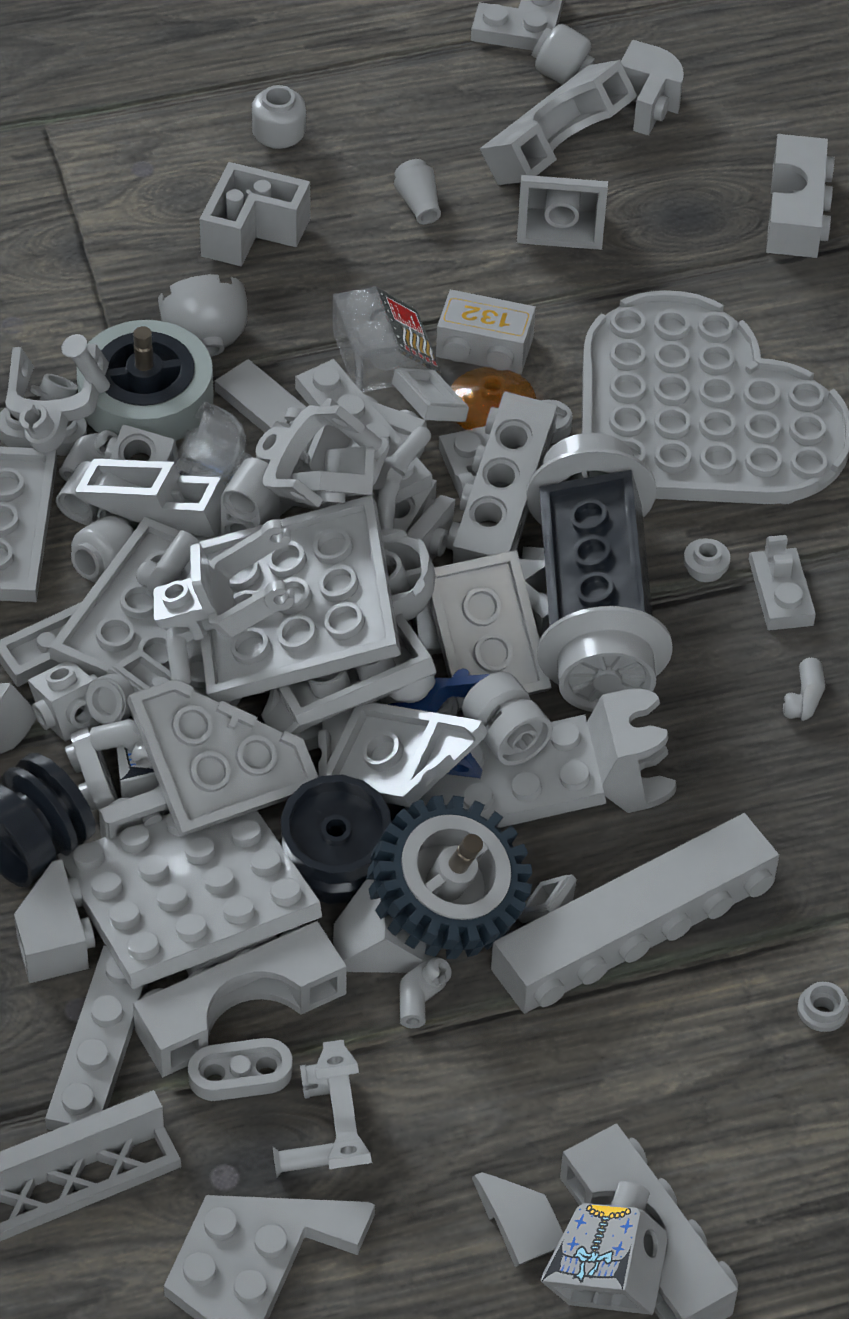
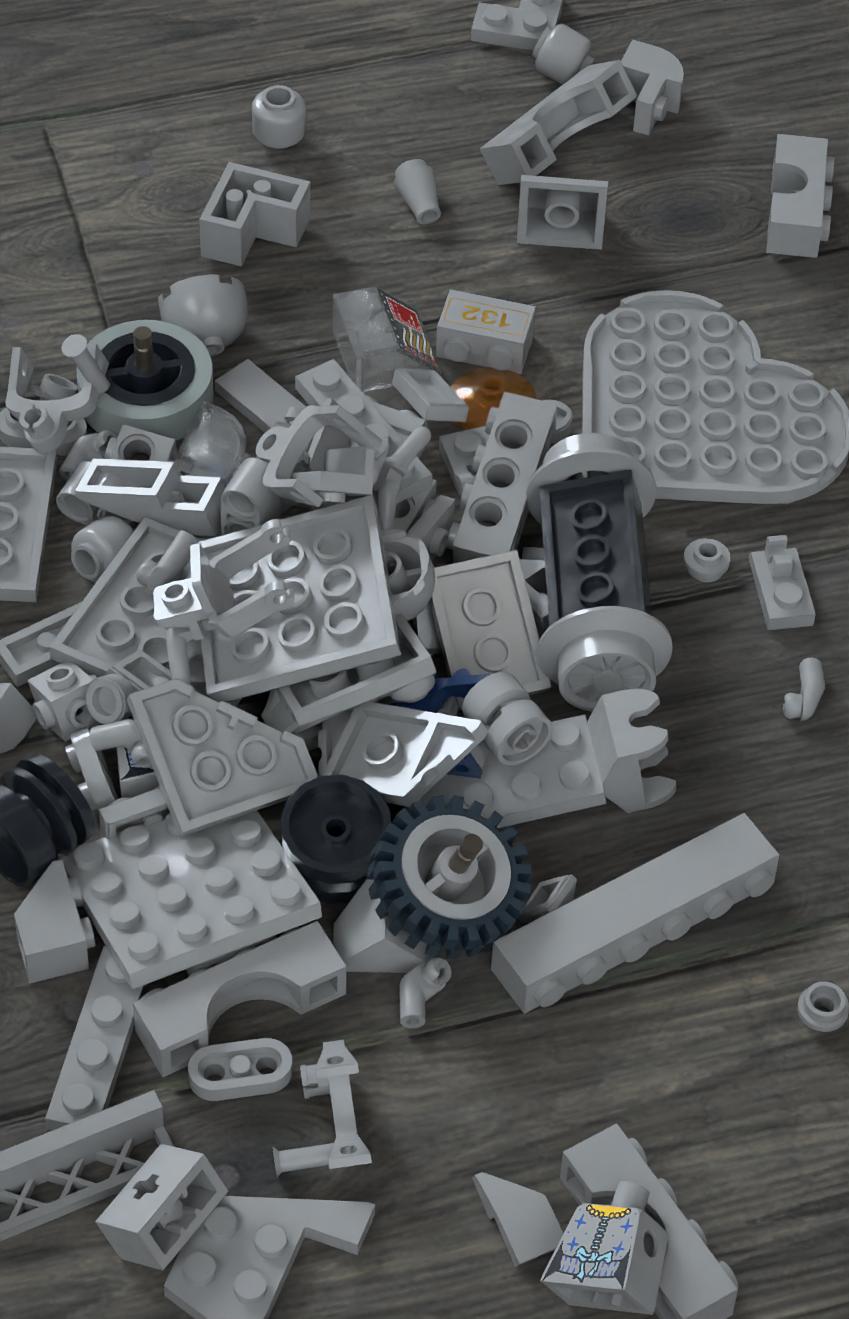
none -> light grey brick [95,1144,228,1271]

